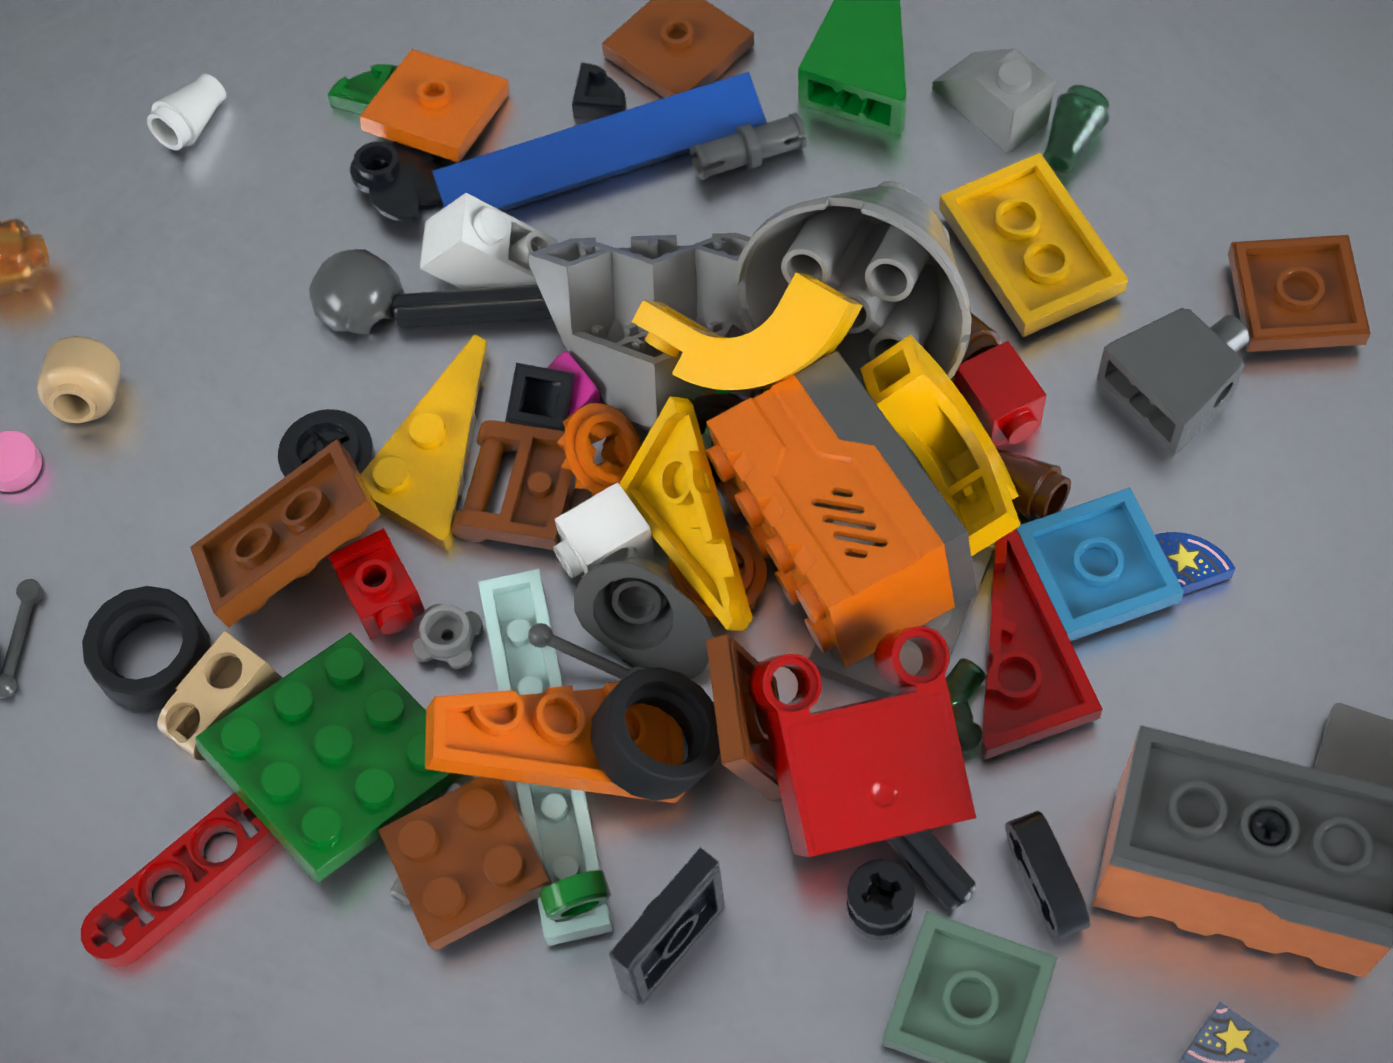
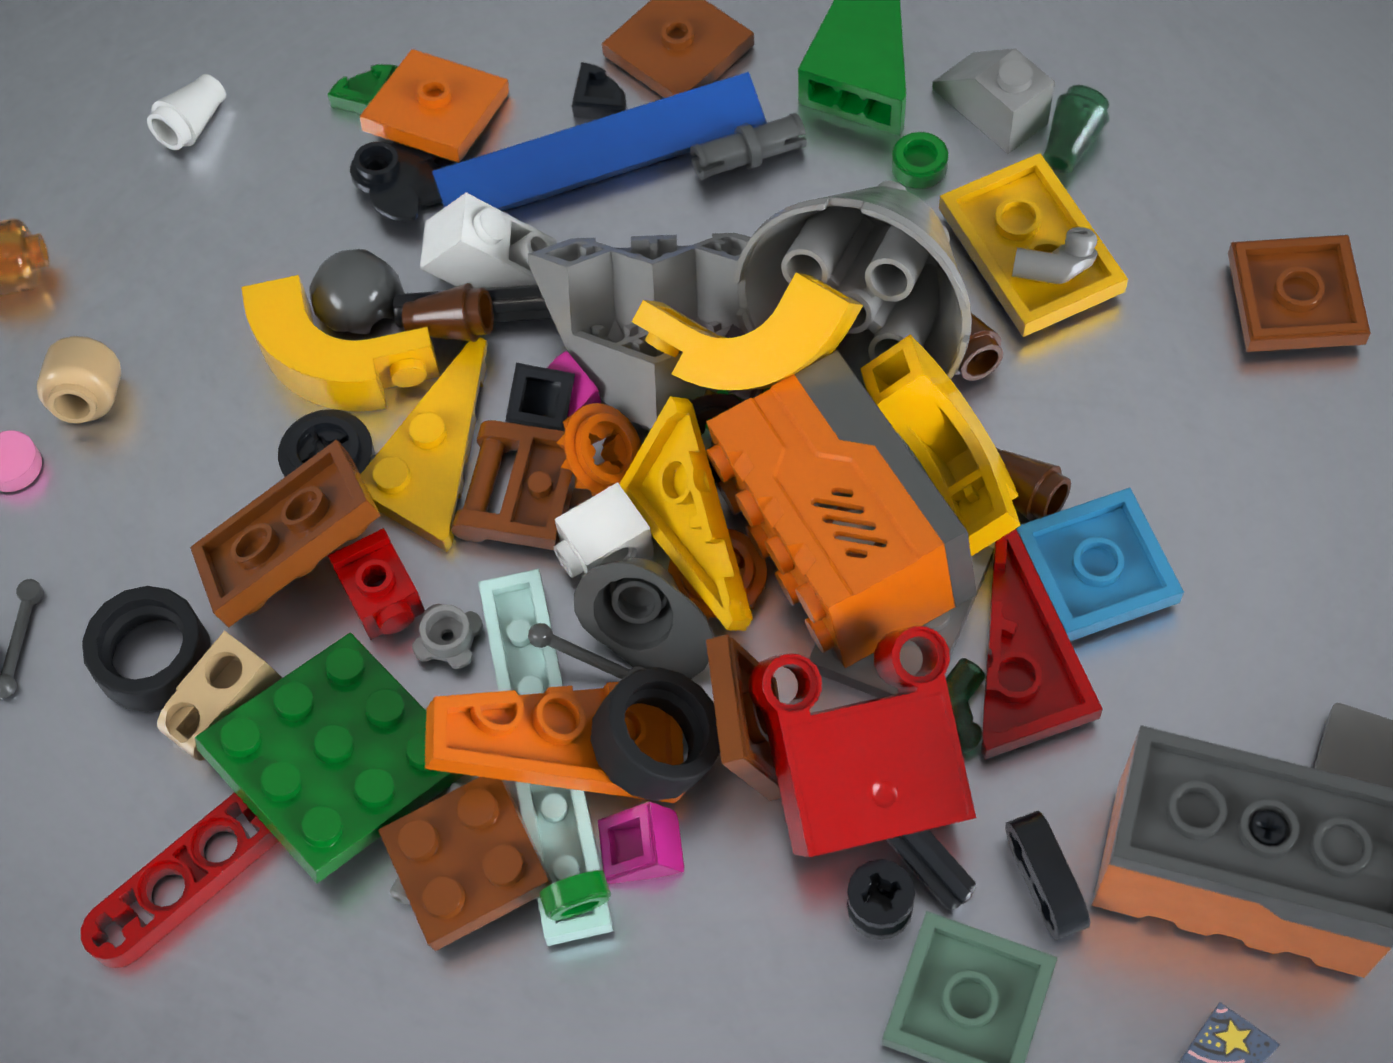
black plate [609,847,725,1004] -> none
red brick [954,341,1047,447] -> none
dark grey torso [1097,308,1250,455] -> none
blue tile [1155,532,1236,595] -> none
none -> yellow arch [241,275,440,412]
none -> reddish brown cone [402,283,494,342]
none -> dark pink slope [597,801,684,884]
none -> green tile [892,132,949,189]
none -> light grey arm [1012,227,1098,284]

